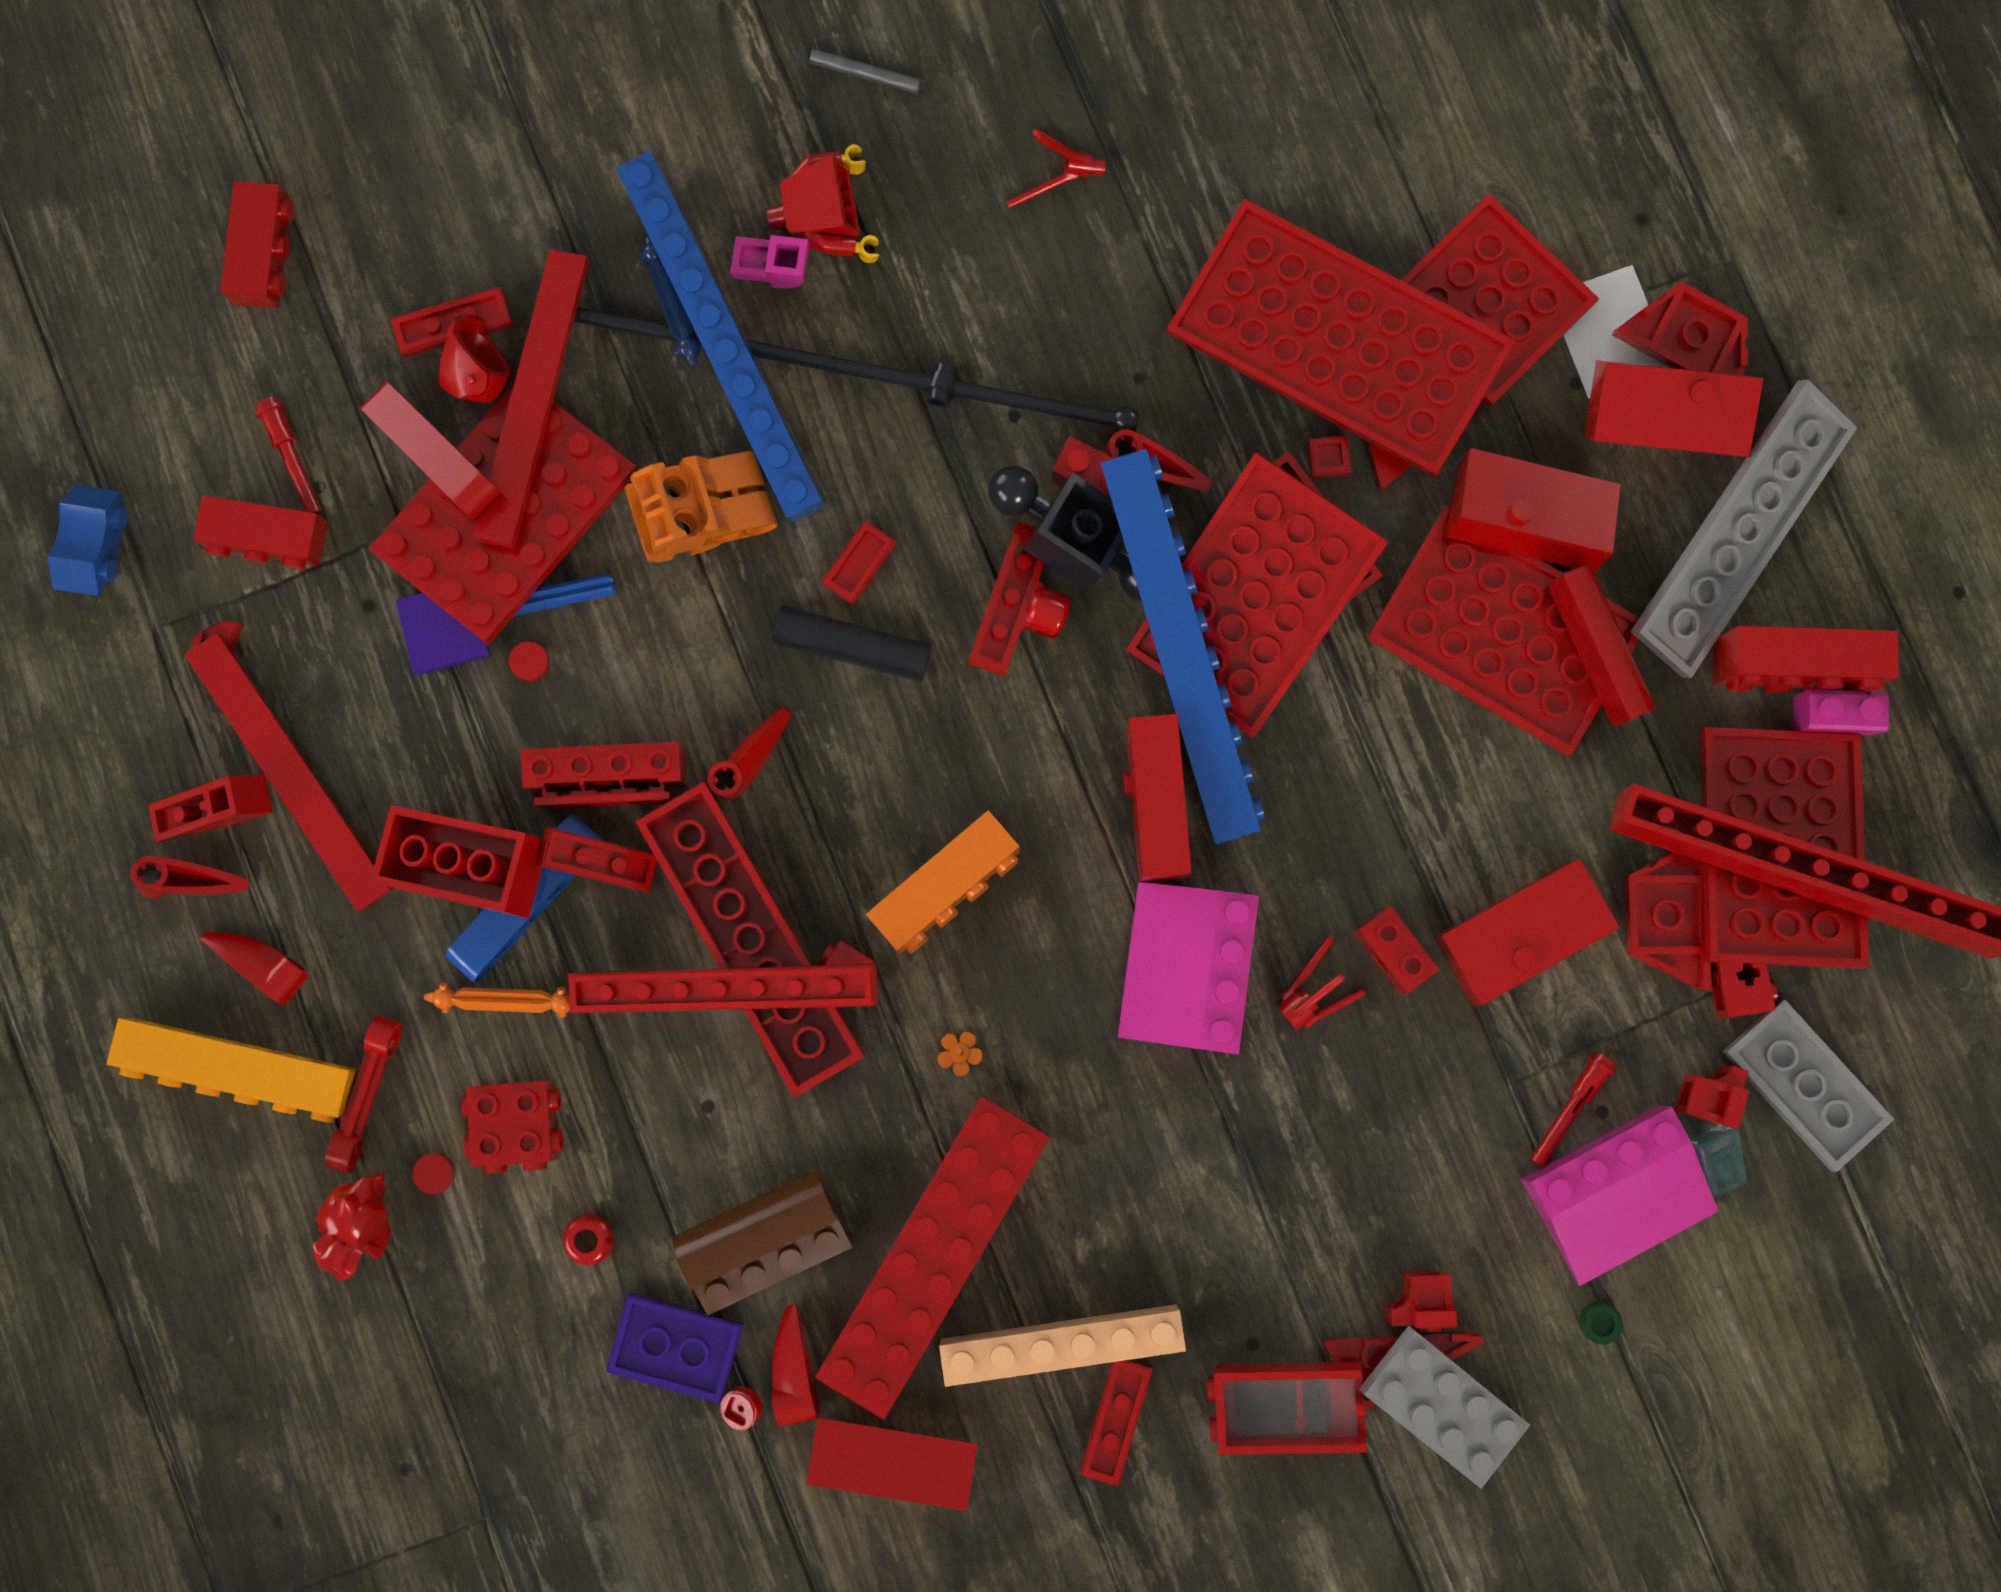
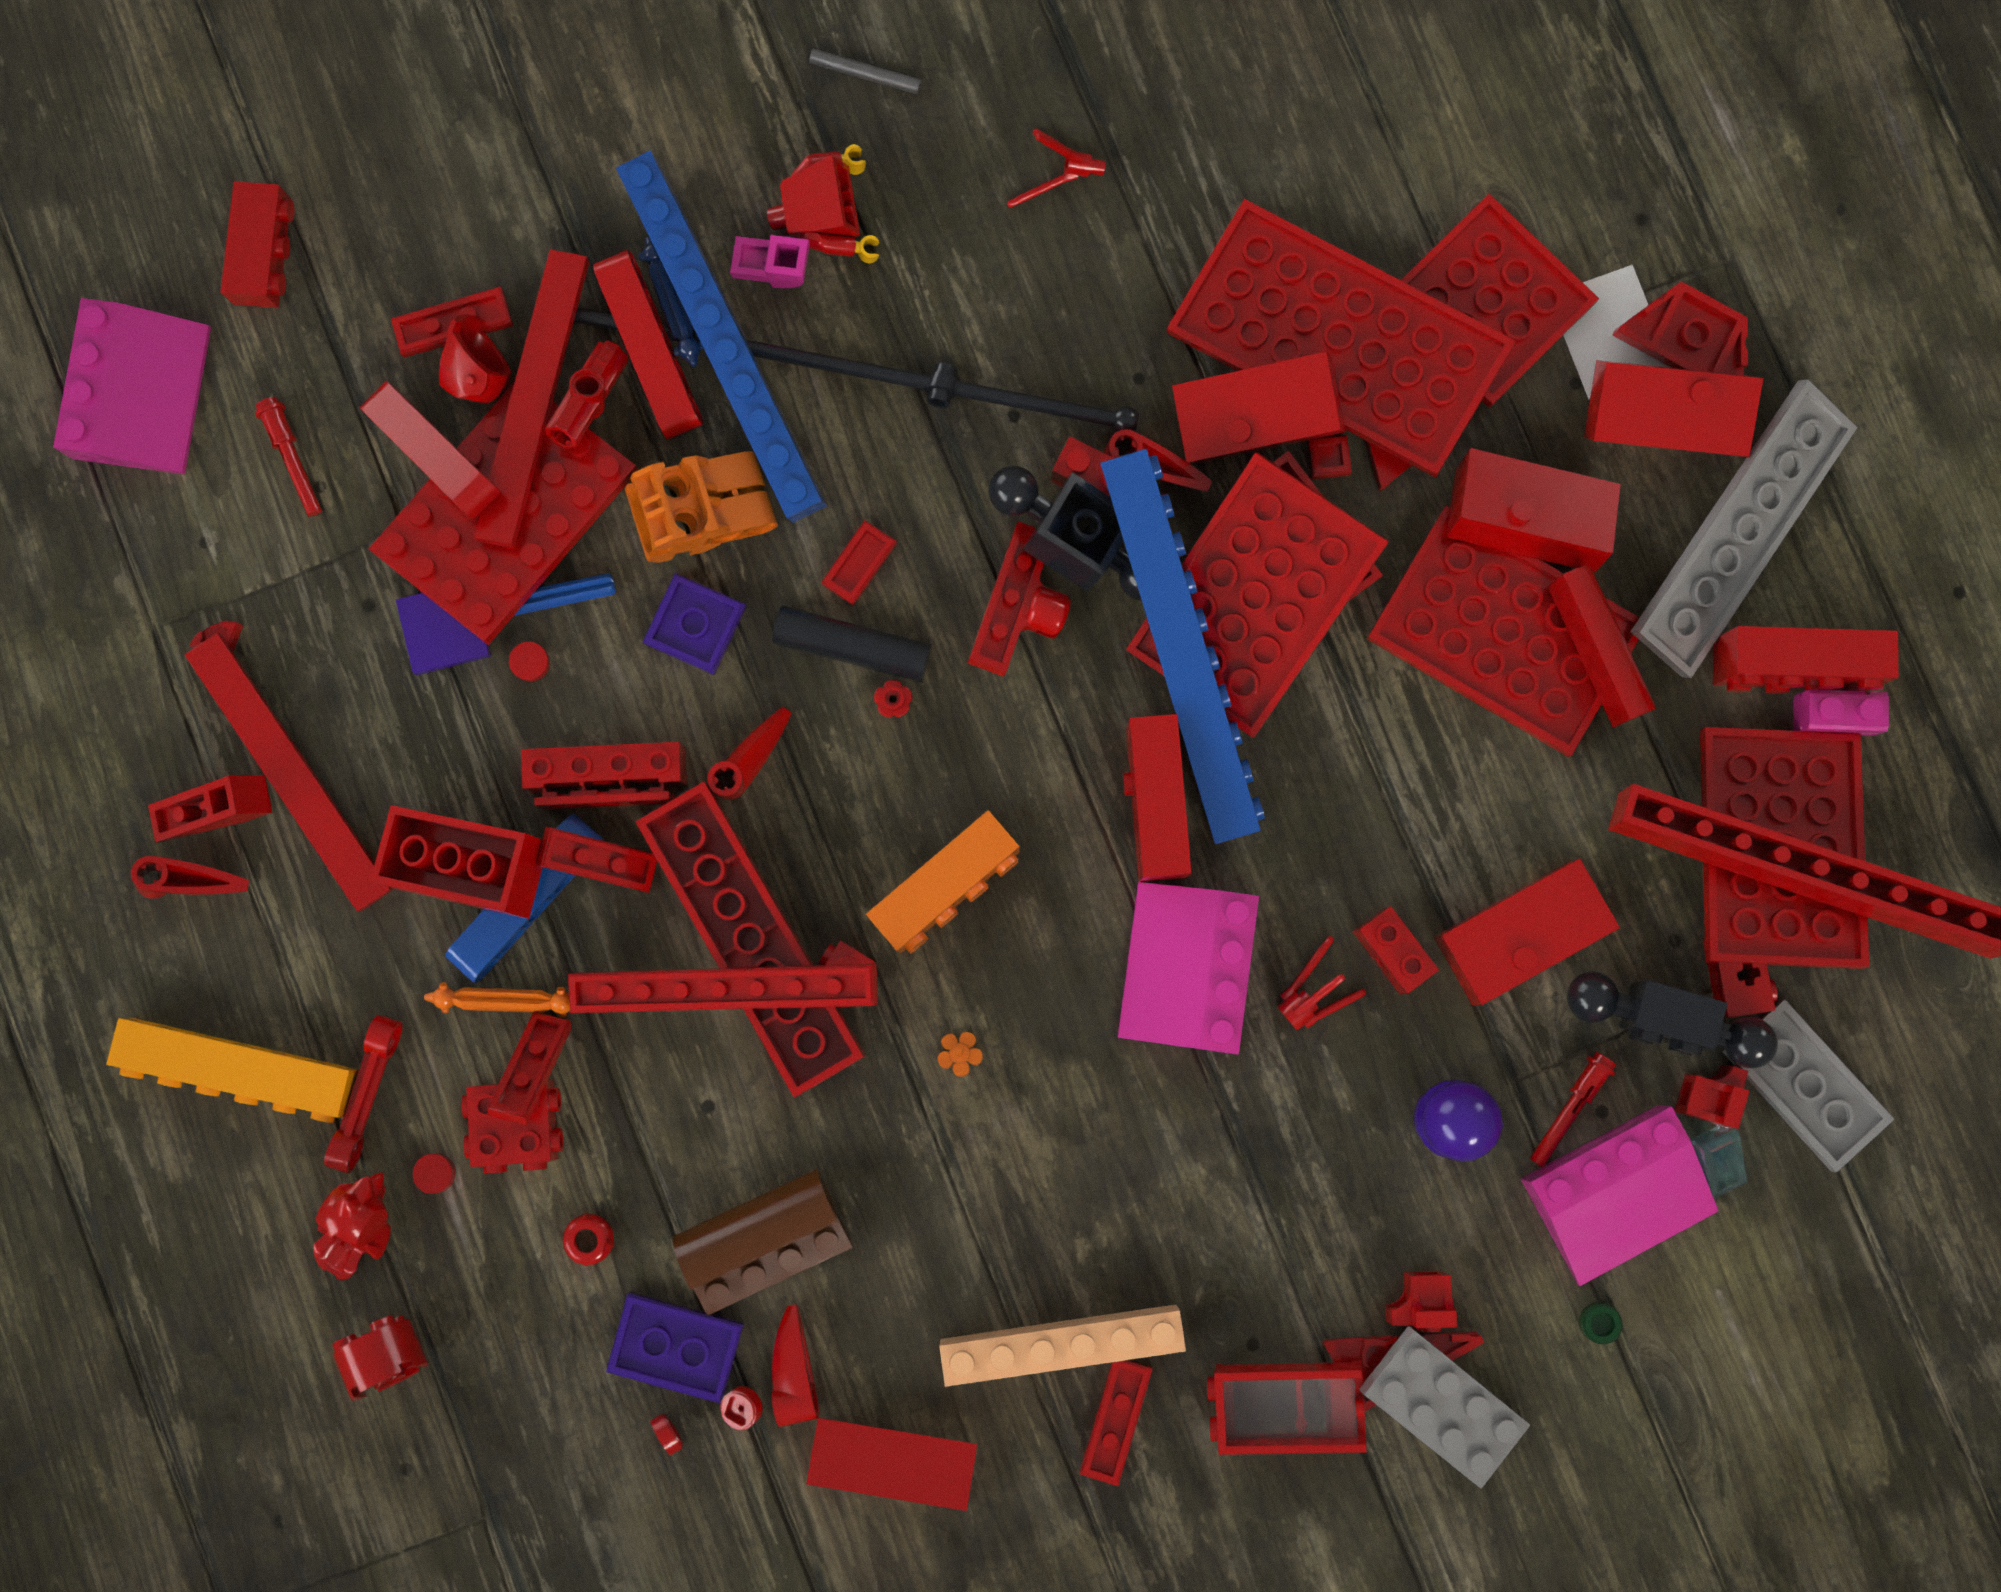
blue brick [47,485,128,596] -> none
red brick [193,495,328,570] -> none
red piece [199,931,311,1006] -> none
red brick [815,1095,1050,1420] -> none
red wing [1624,852,1712,991] -> none
none -> dark pink slope [53,298,211,475]
none -> red brick [332,1315,429,1401]
none -> red tile [487,1012,572,1125]
none -> red piece [545,340,628,450]
none -> red beam [593,249,703,440]
none -> dark purple tile [643,573,747,675]
none -> red tile [650,1413,684,1456]
none -> red plate [874,680,912,718]
none -> red brick [1172,351,1345,464]
none -> dark purple tile [1414,1080,1503,1162]
none -> black brick [1567,972,1778,1069]

